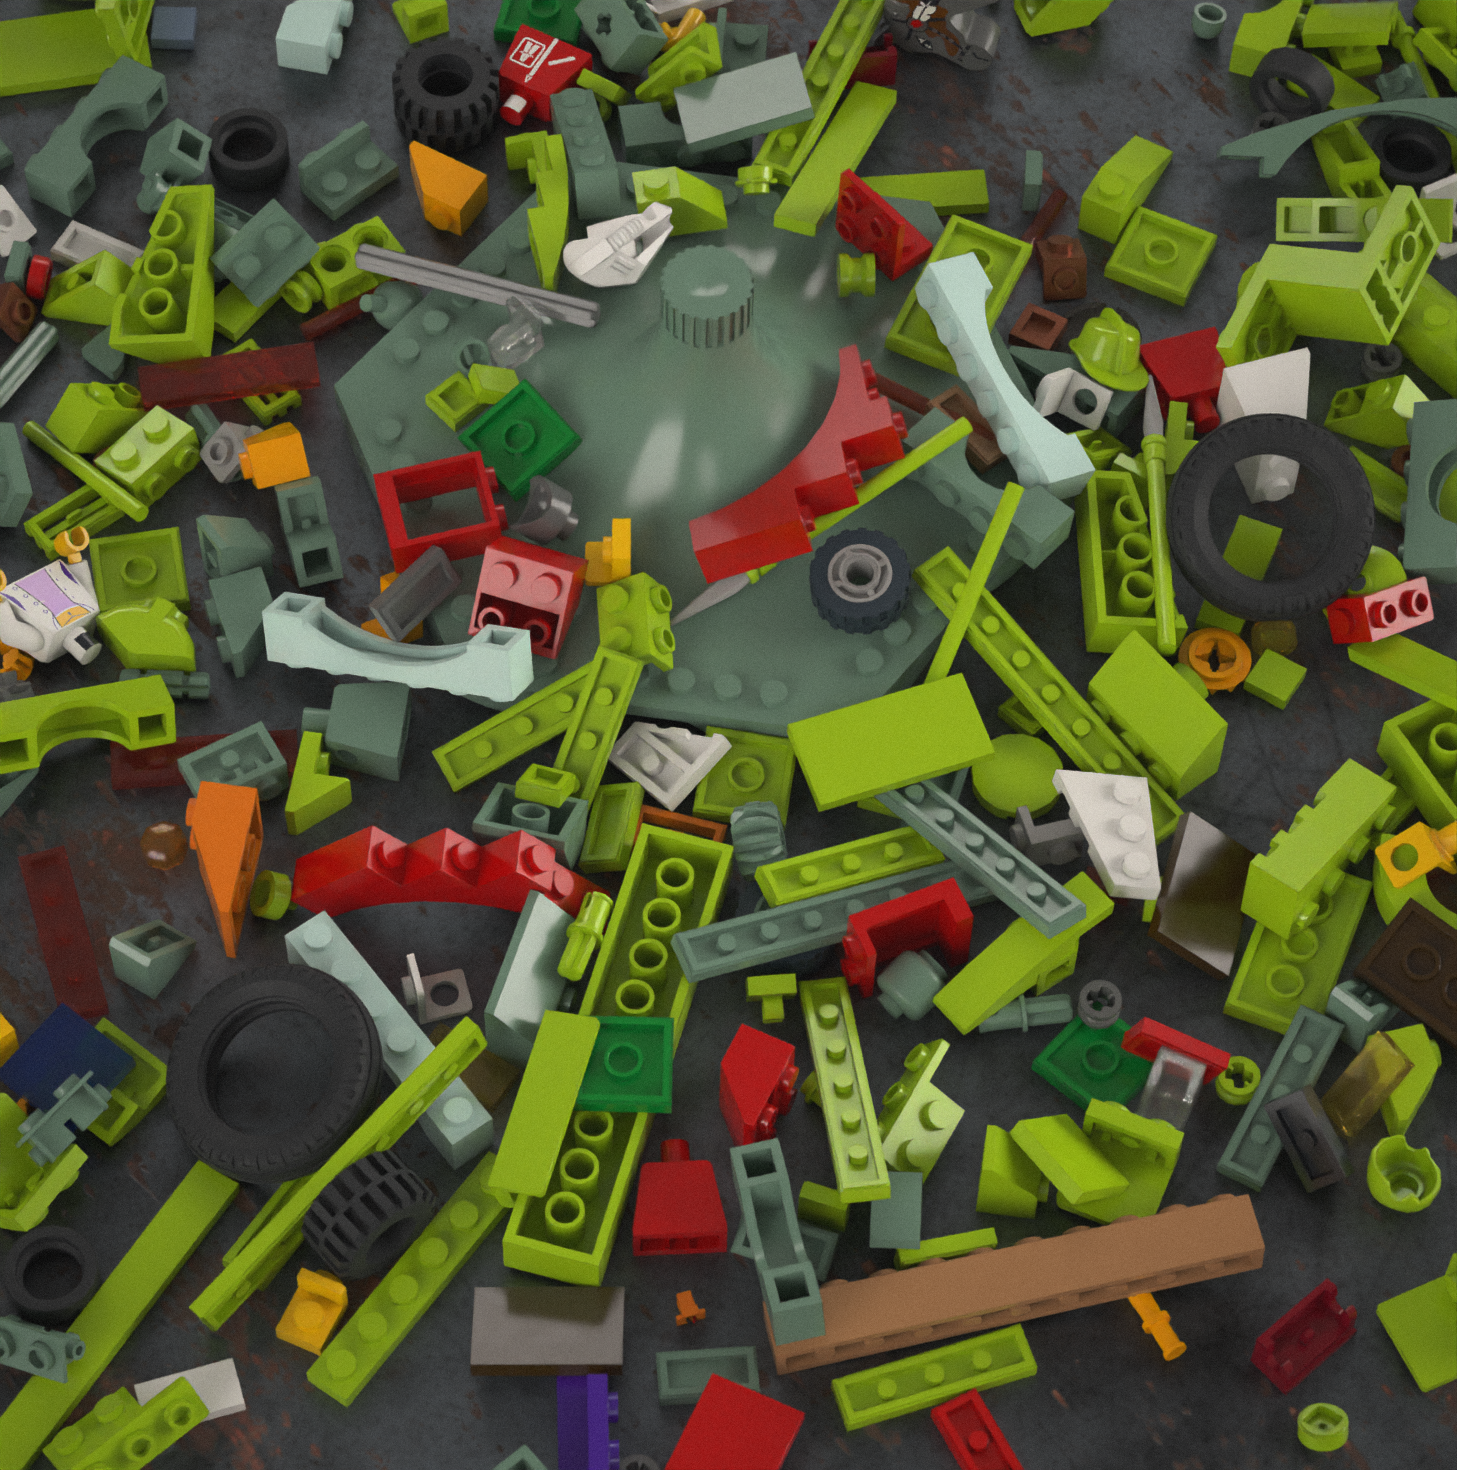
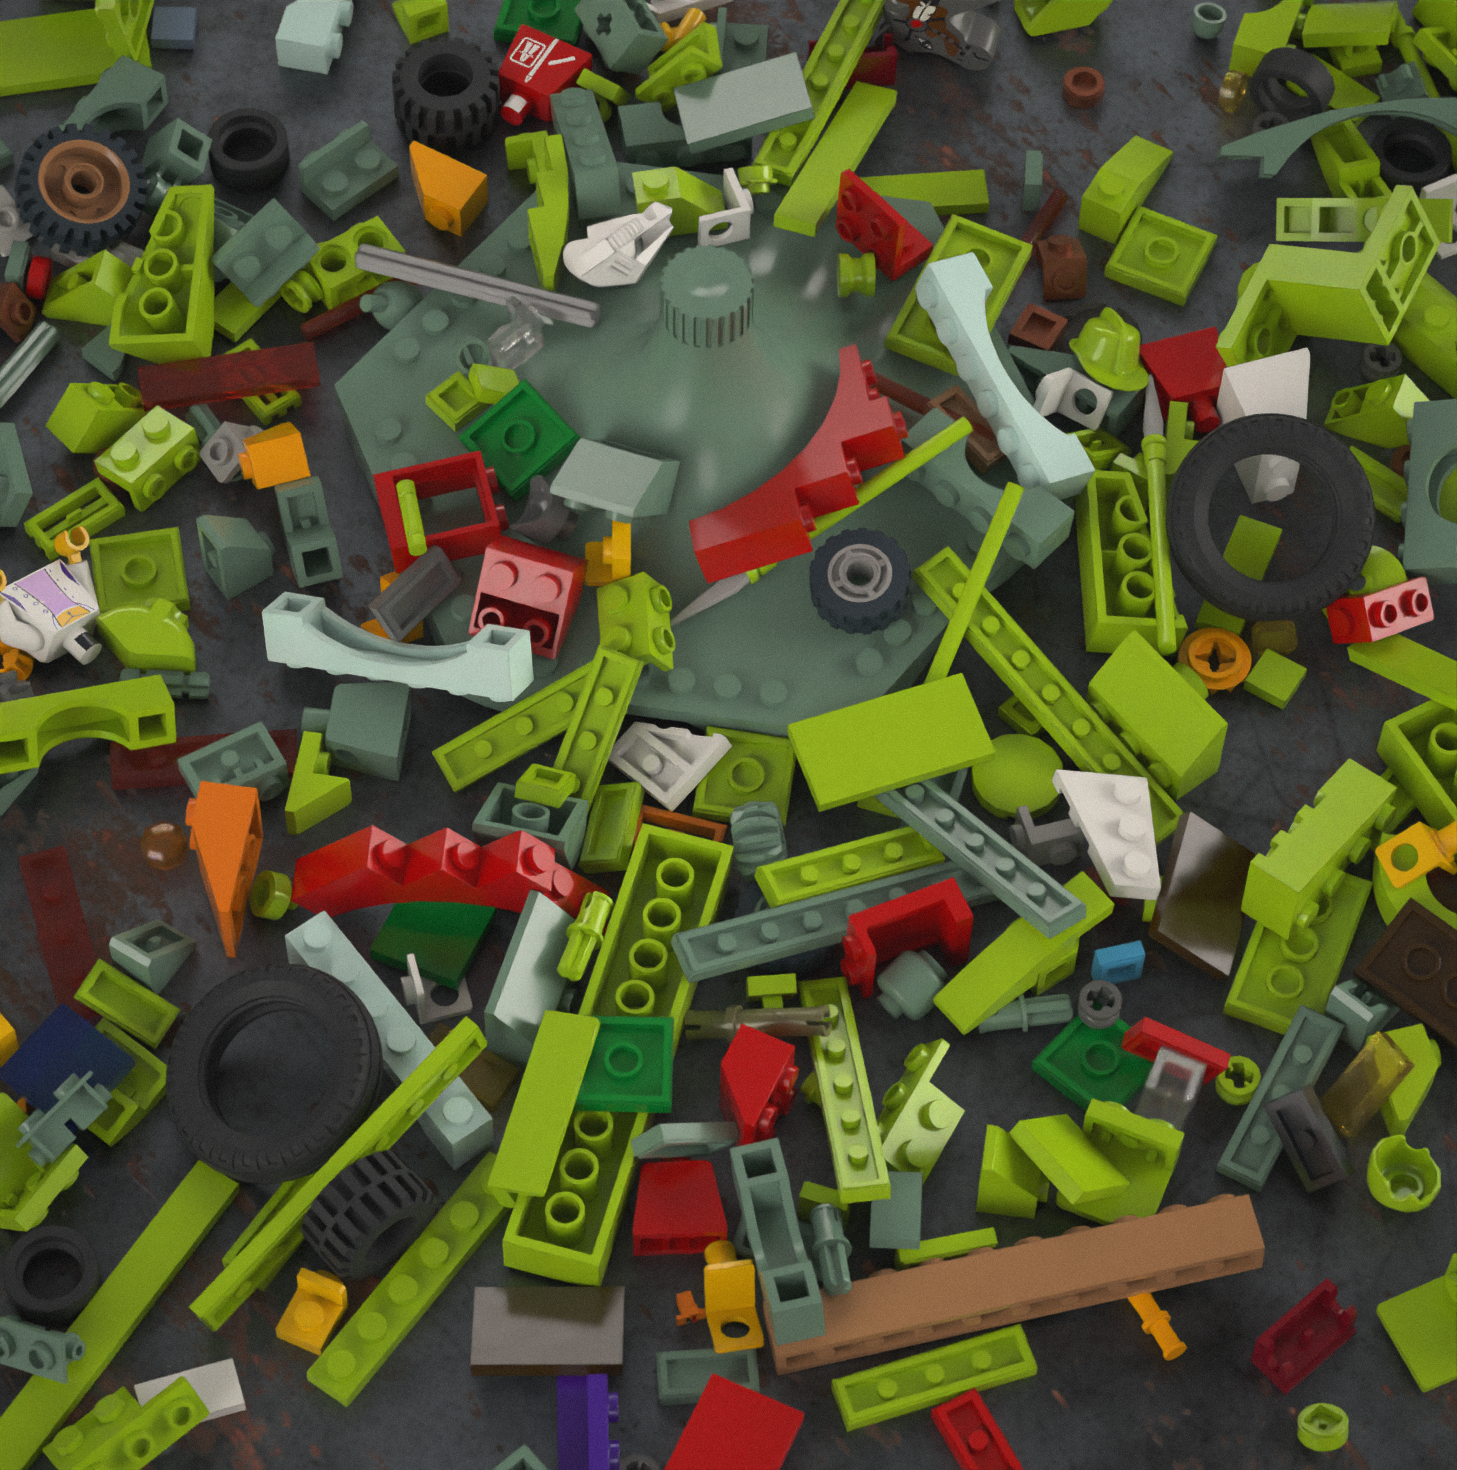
lime bar [22,421,149,522] -> none
sand green slope [203,566,273,678] -> none
none -> wheel [14,123,148,256]
none -> lime tile [73,958,180,1049]
none -> green tile [370,901,497,990]
none -> lime wheel [396,479,427,556]
none -> sand green slope [549,437,680,523]
none -> sand green tile [631,1121,740,1158]
none -> olive pin [685,1005,831,1043]
none -> white bracket [698,168,754,247]
none -> yellow bracket [704,1240,764,1353]
none -> sand green axle [810,1203,852,1297]
none -> copper tile [1062,66,1105,109]
none -> dark azure tile [1091,940,1146,984]
none -> clear yellow tile [1218,69,1248,114]

